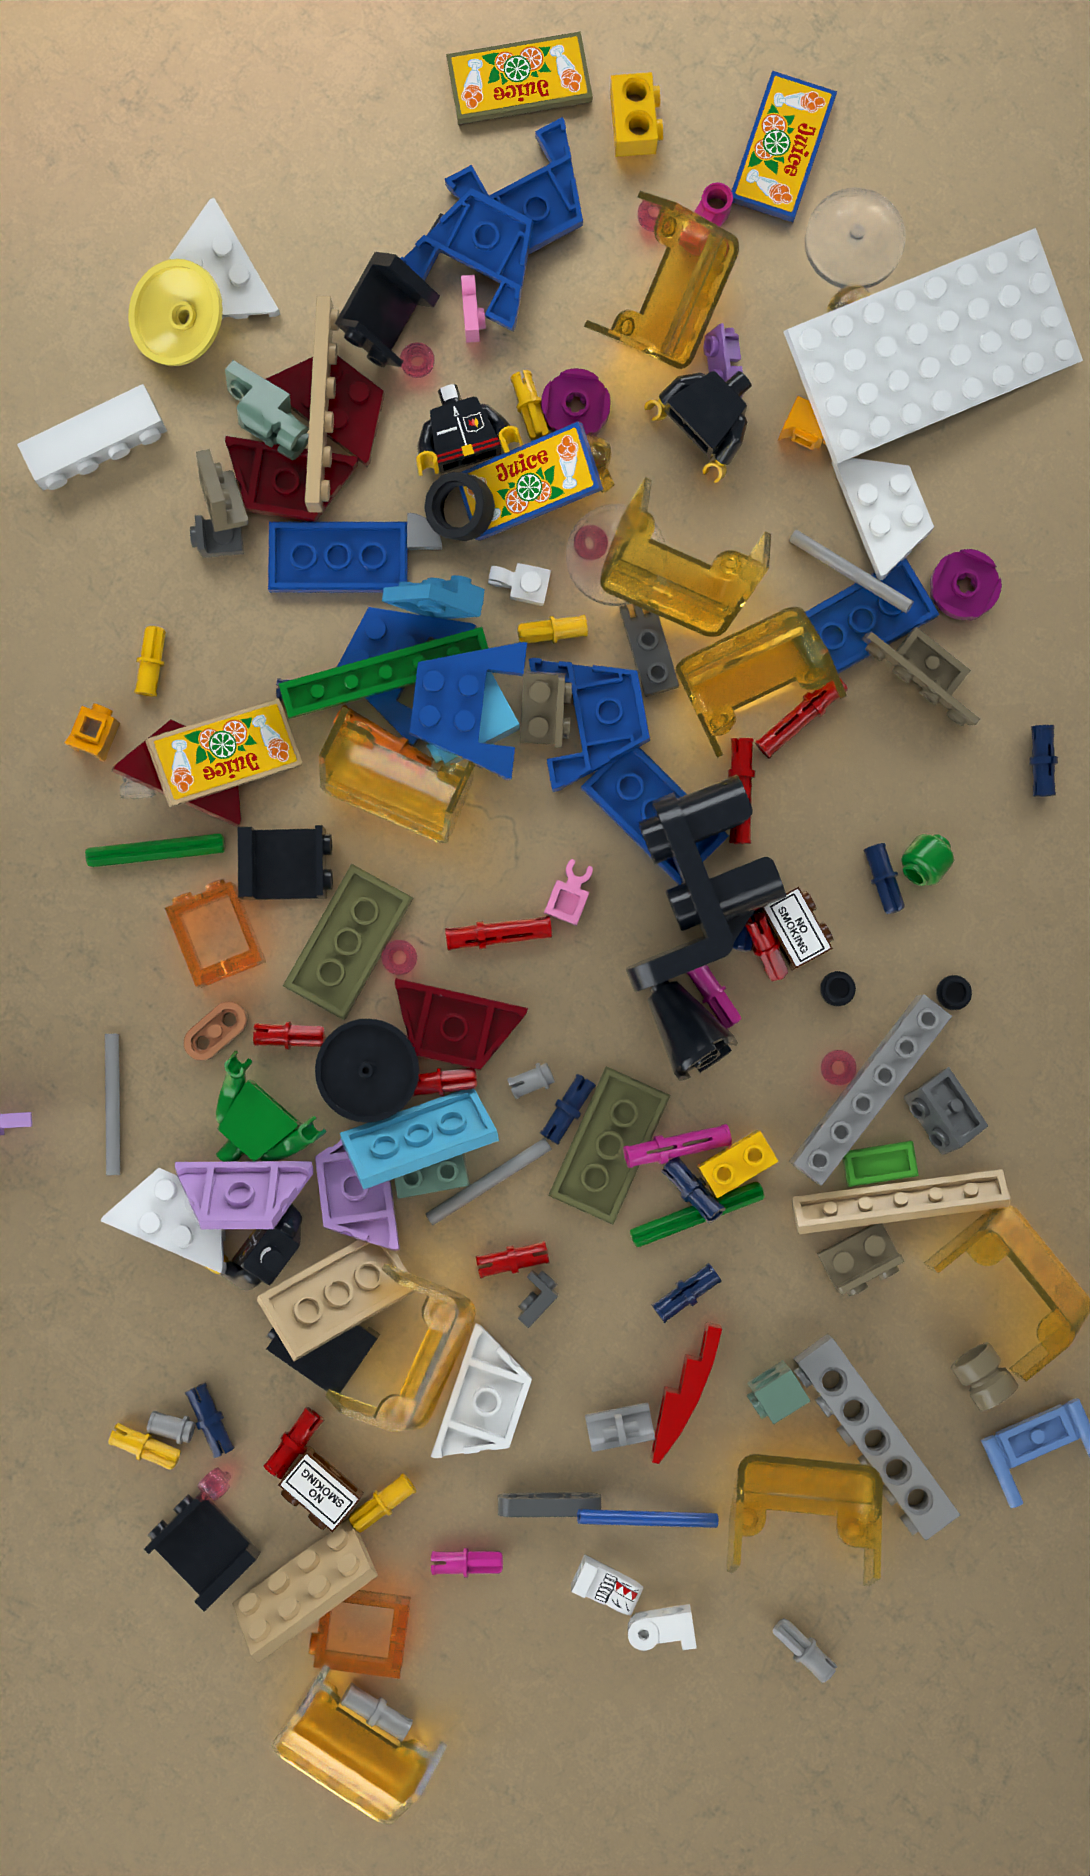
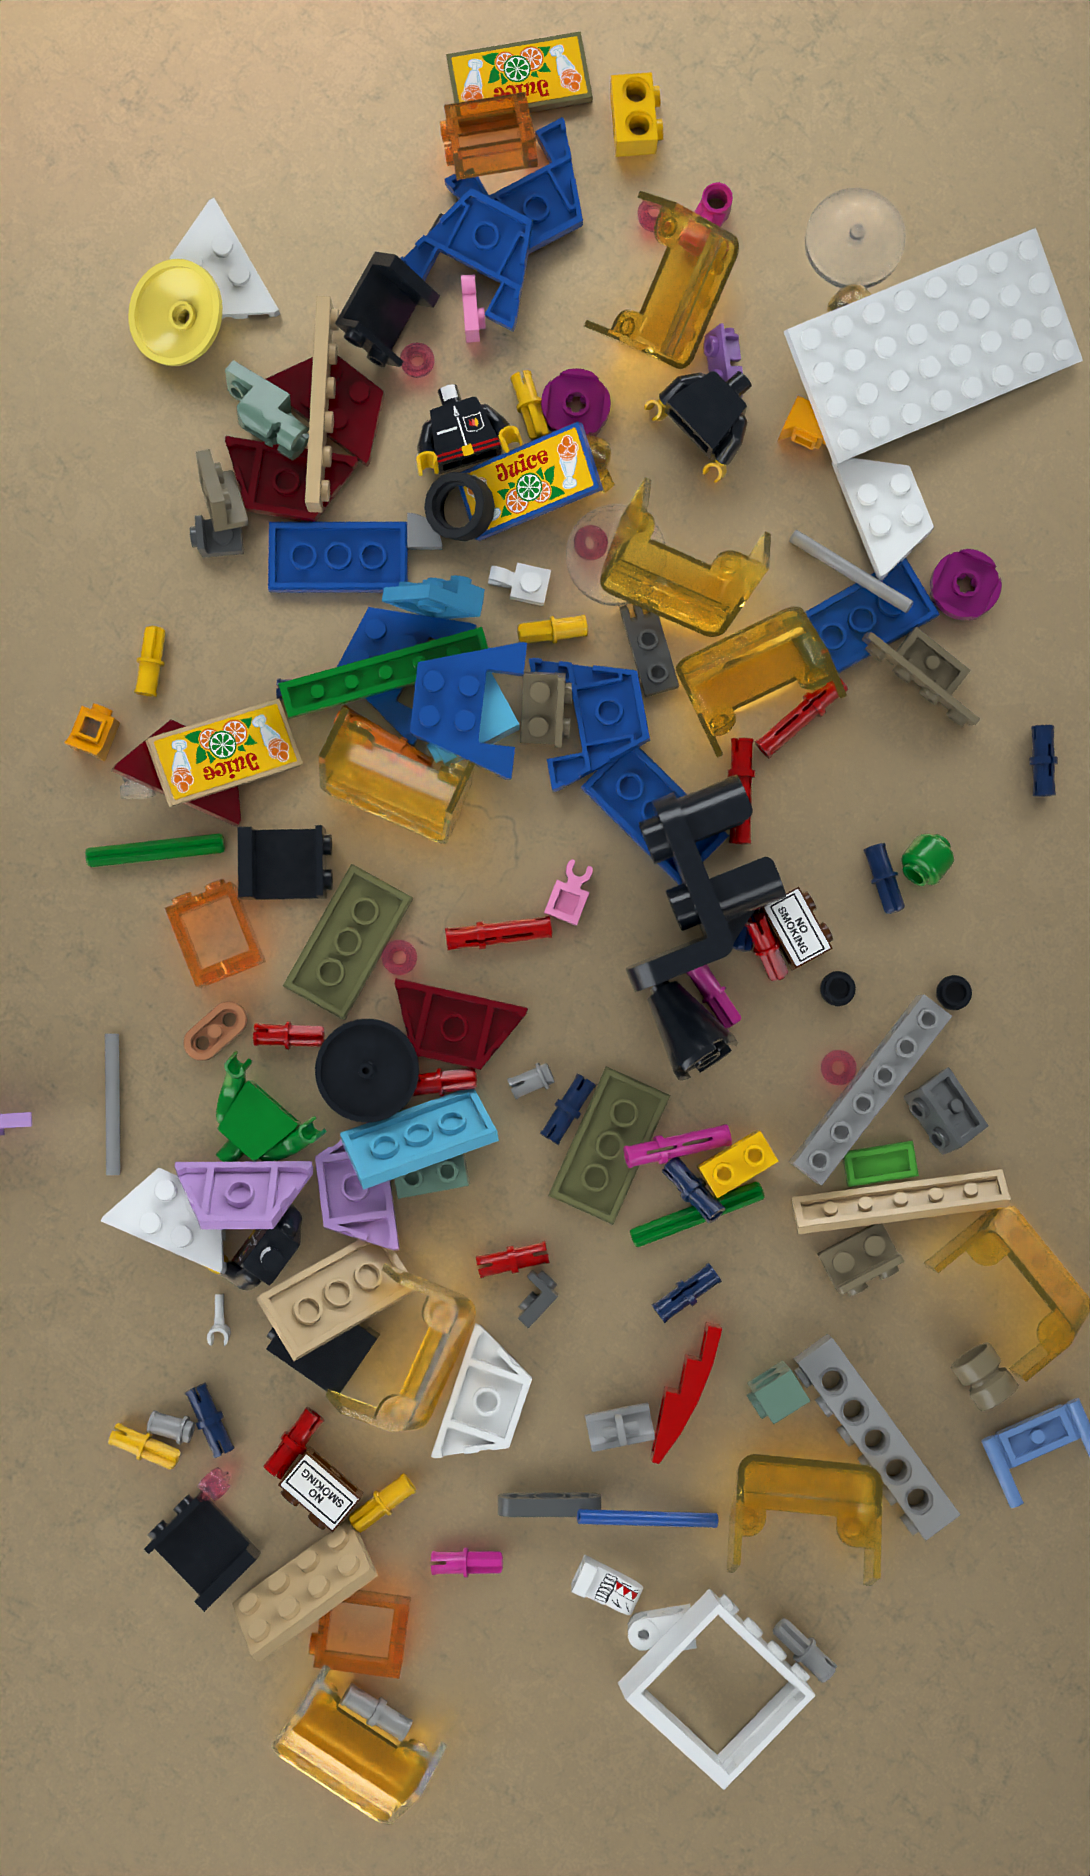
white brick [17,384,167,491] -> none
light grey piece [426,1138,552,1225] -> none
tile [731,70,837,223] -> none
none -> white hand [207,1294,231,1346]
none -> clear orange window [439,92,538,180]
none -> white window [618,1588,816,1790]

